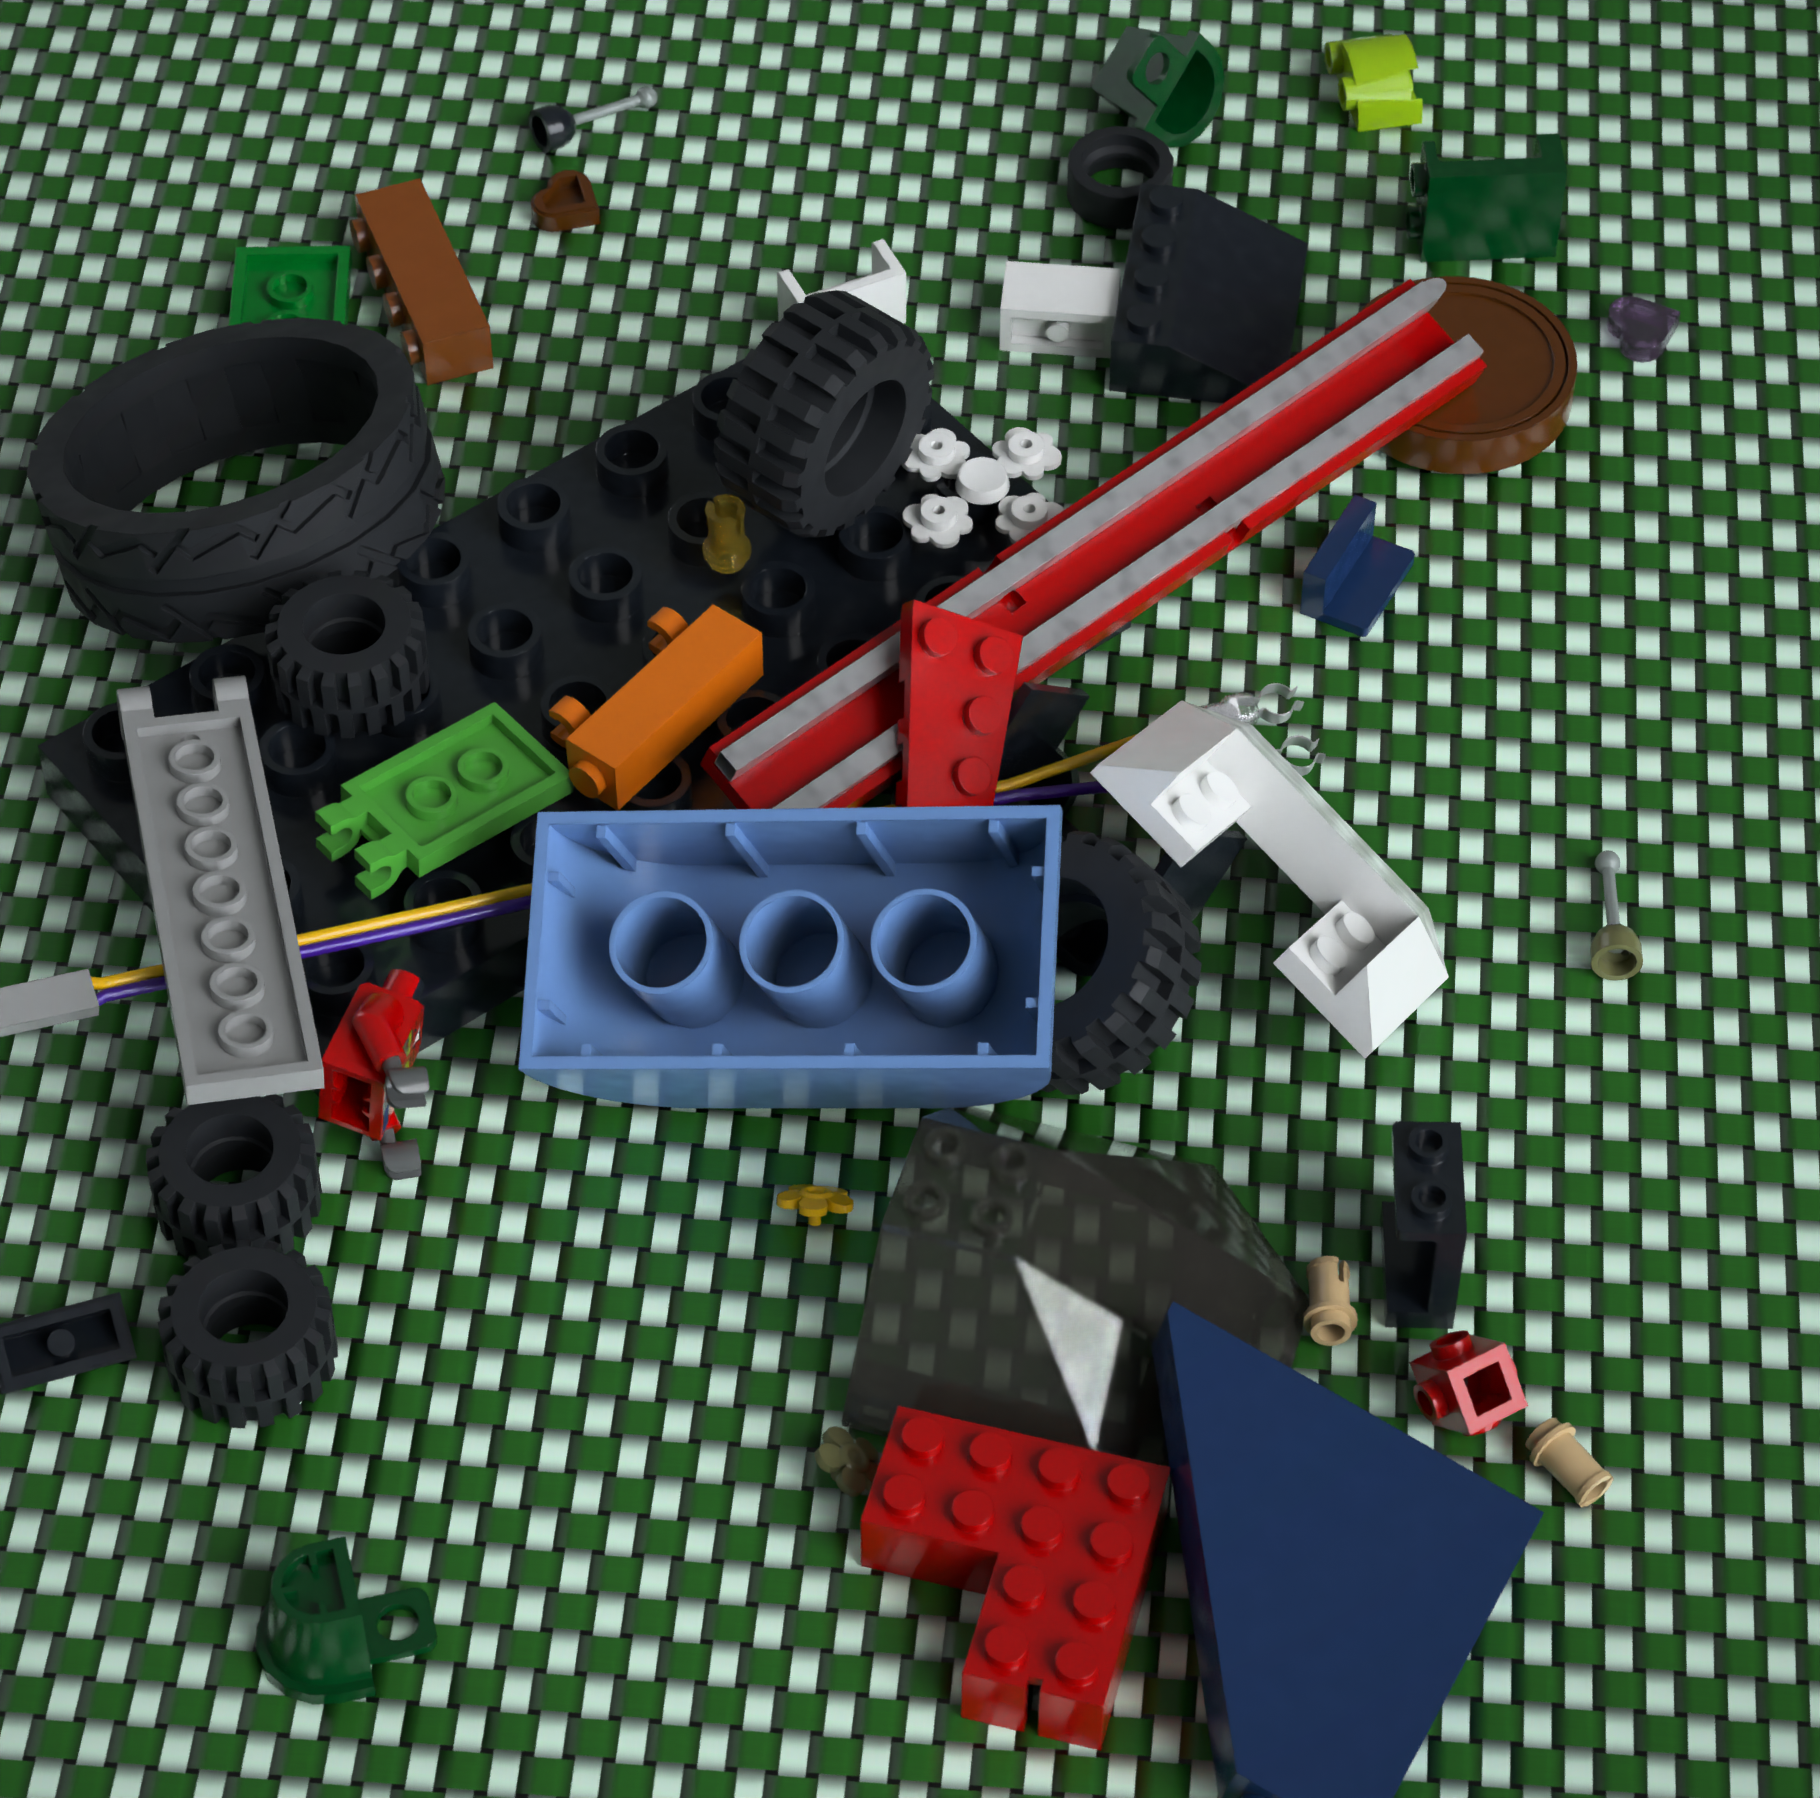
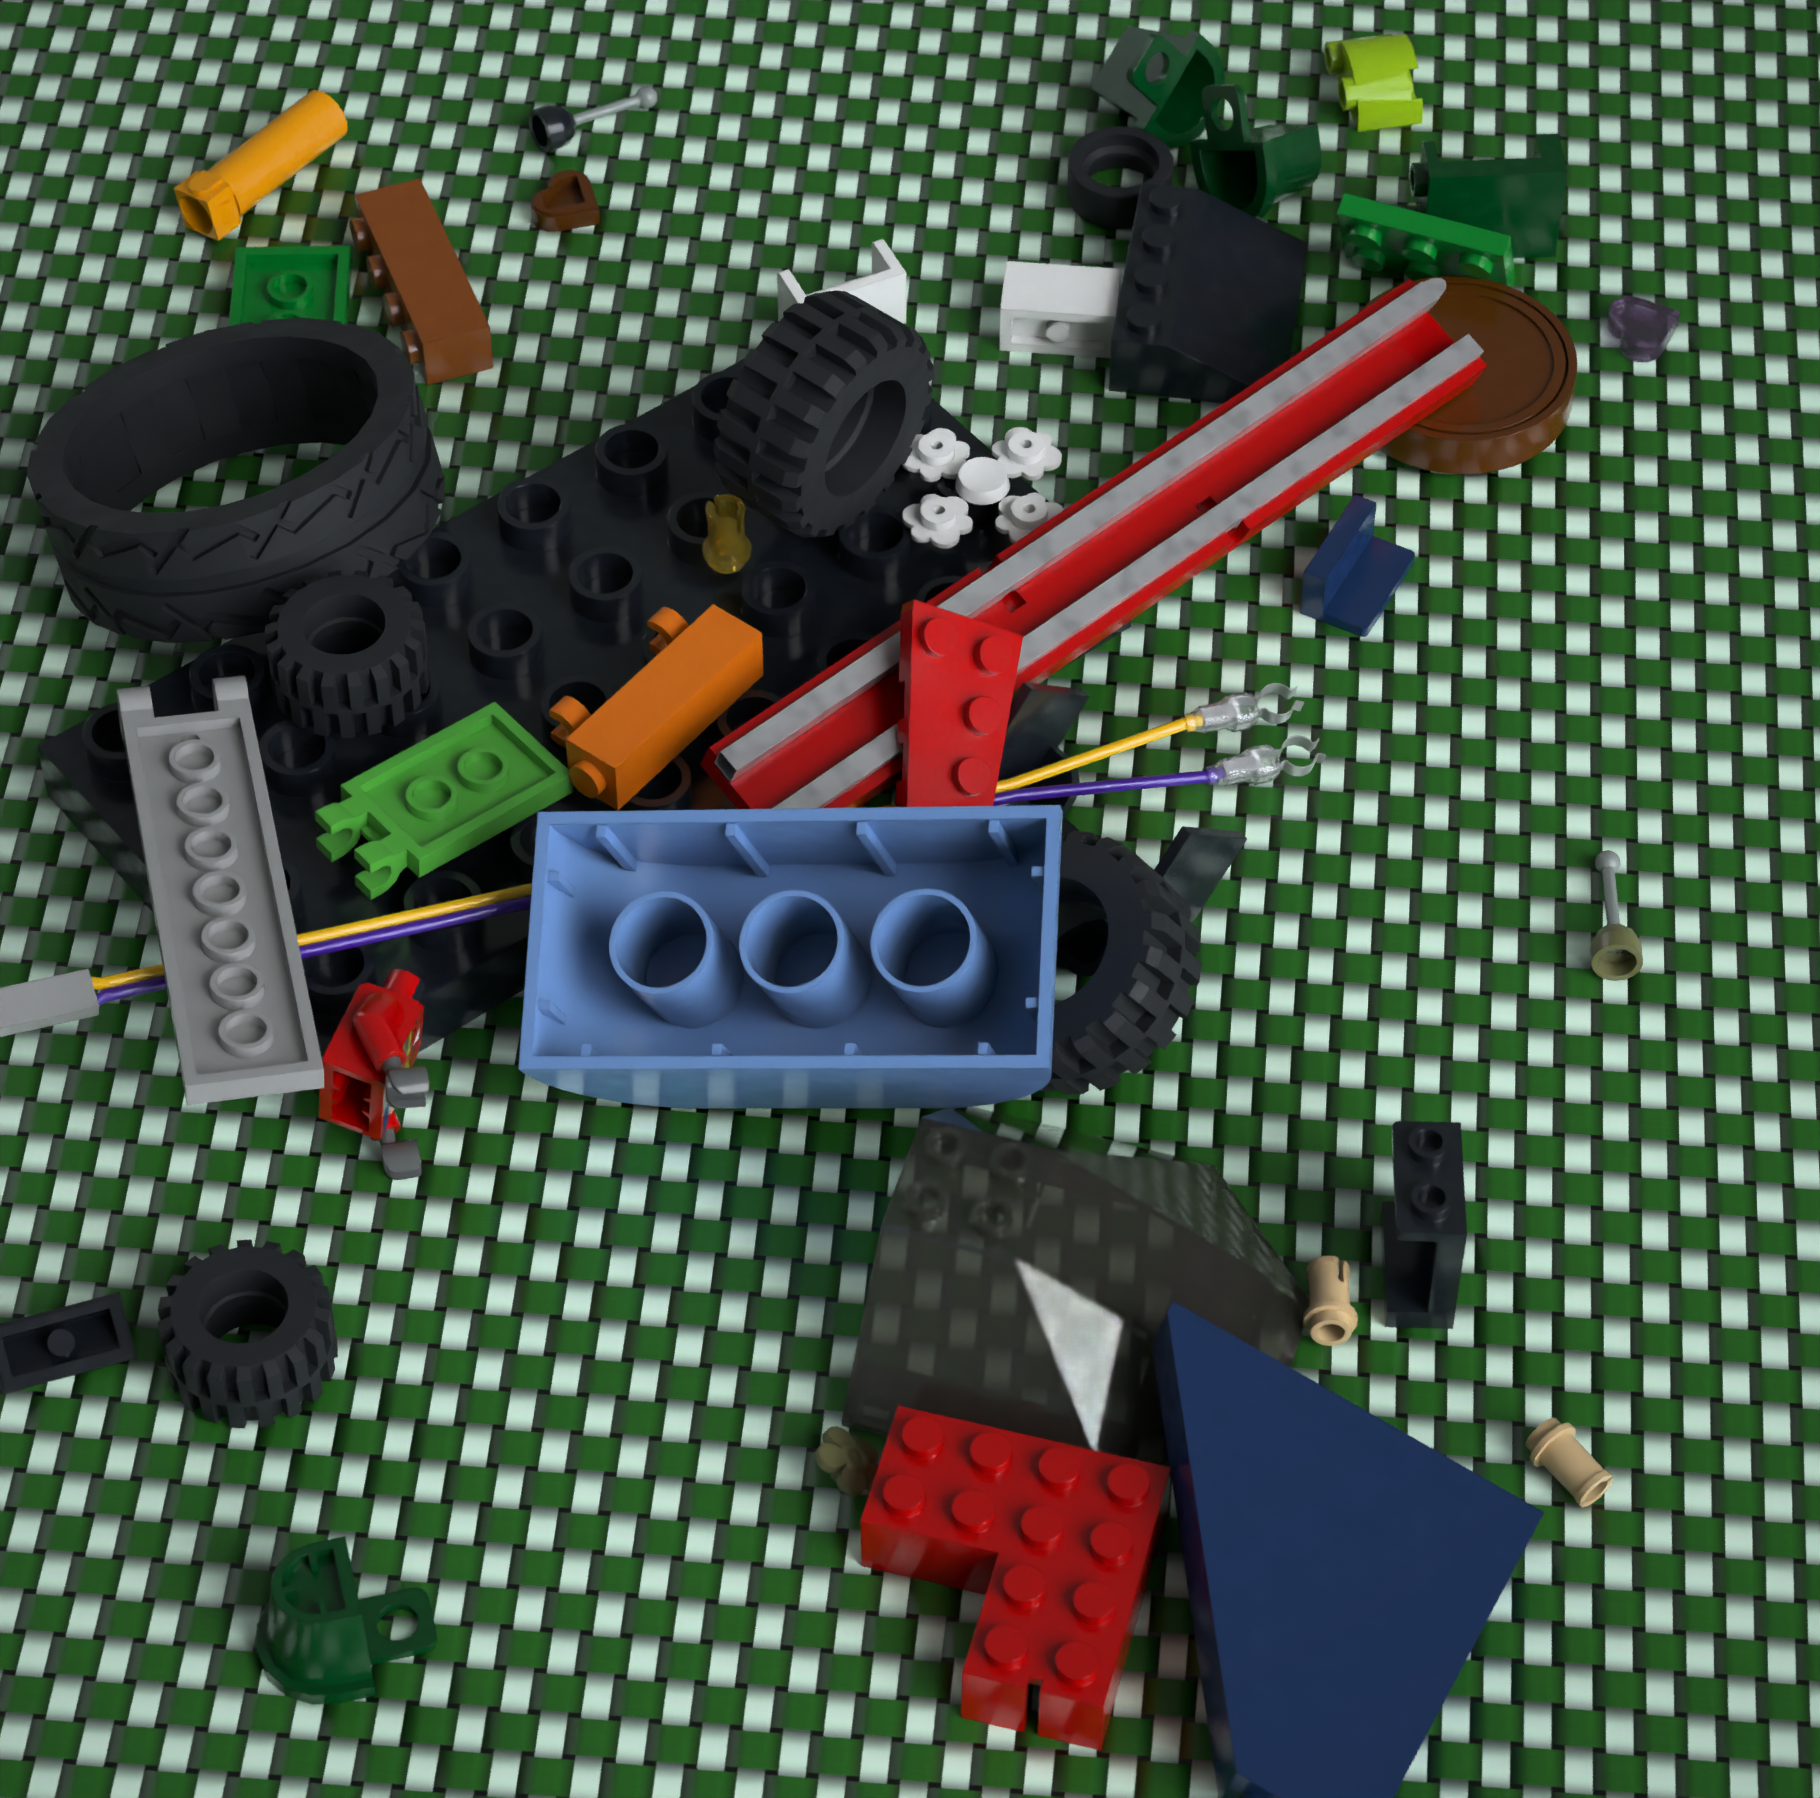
black tyre [146,1094,322,1260] -> none
yellow plant [776,1184,854,1226] -> none
white slope [1090,700,1449,1058] -> none
red brick [1409,1330,1528,1436] -> none
none -> light orange piece [174,90,348,241]
none -> dark green container [1190,84,1321,220]
none -> green plate [1337,193,1515,288]

